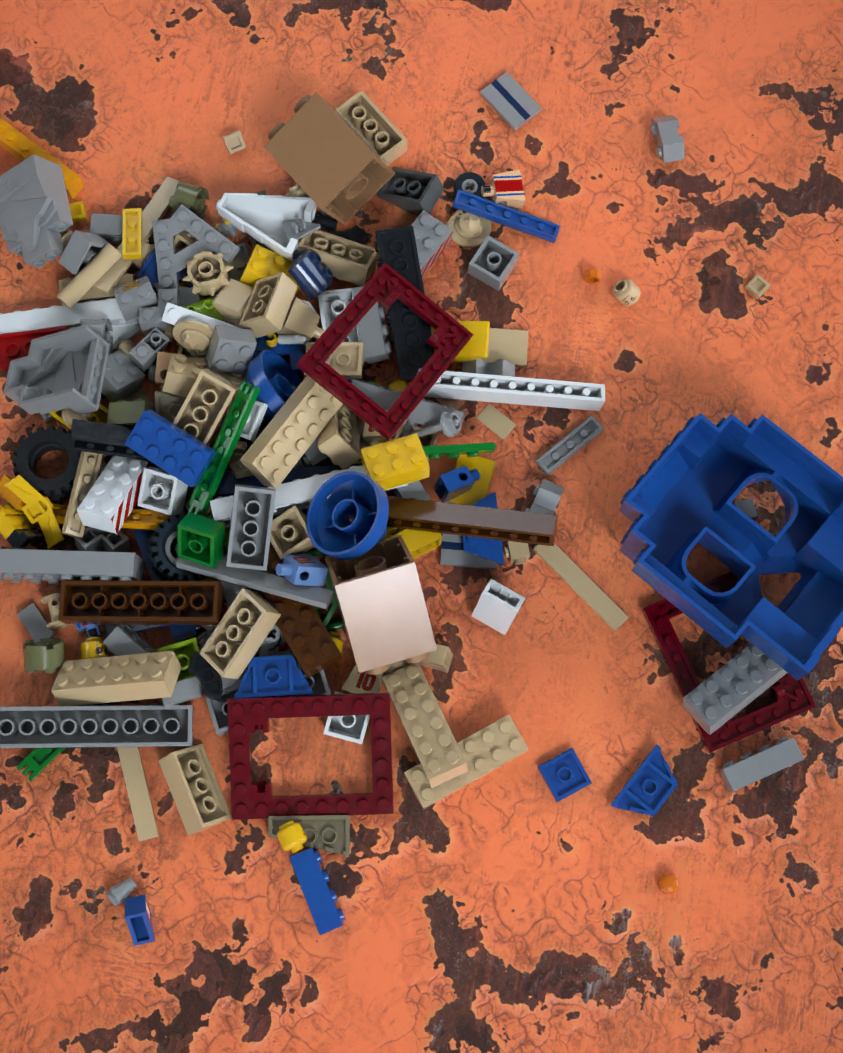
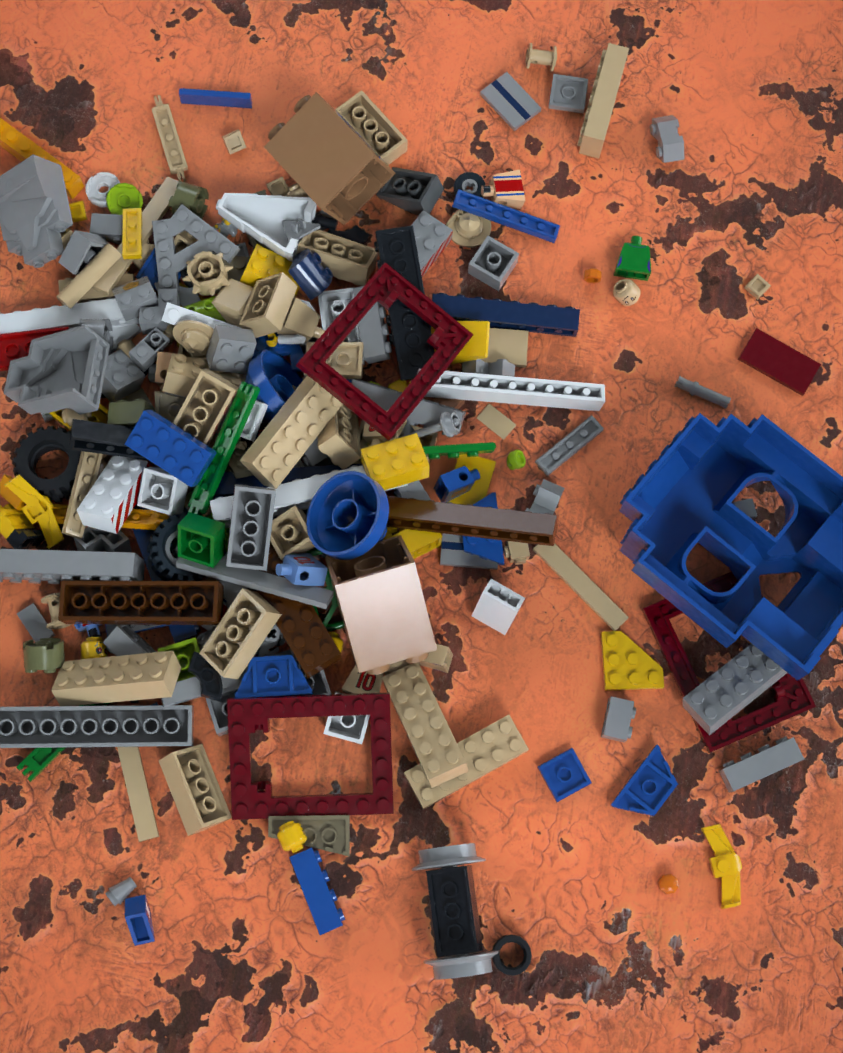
none -> white tile [85,172,120,207]
none -> lime tile [106,183,143,215]
none -> tan plate [152,95,188,182]
none -> blue tile [179,88,252,108]
none -> tan tile [266,177,289,196]
none -> brick [412,843,499,980]
none -> dark blue brick [432,293,580,337]
none -> black tyre [492,934,532,976]
none -> lime tile [507,449,526,470]
none -> tan hose [525,43,557,71]
none -> light grey plate [548,74,588,114]
none -> tan brick [577,43,629,159]
none -> yellow plate [601,631,664,691]
none -> light grey brick [601,696,636,742]
none -> green torso [614,236,651,281]
none -> light grey pin [675,376,731,409]
none -> yellow plate [701,824,742,909]
none -> dark red tile [738,328,821,396]

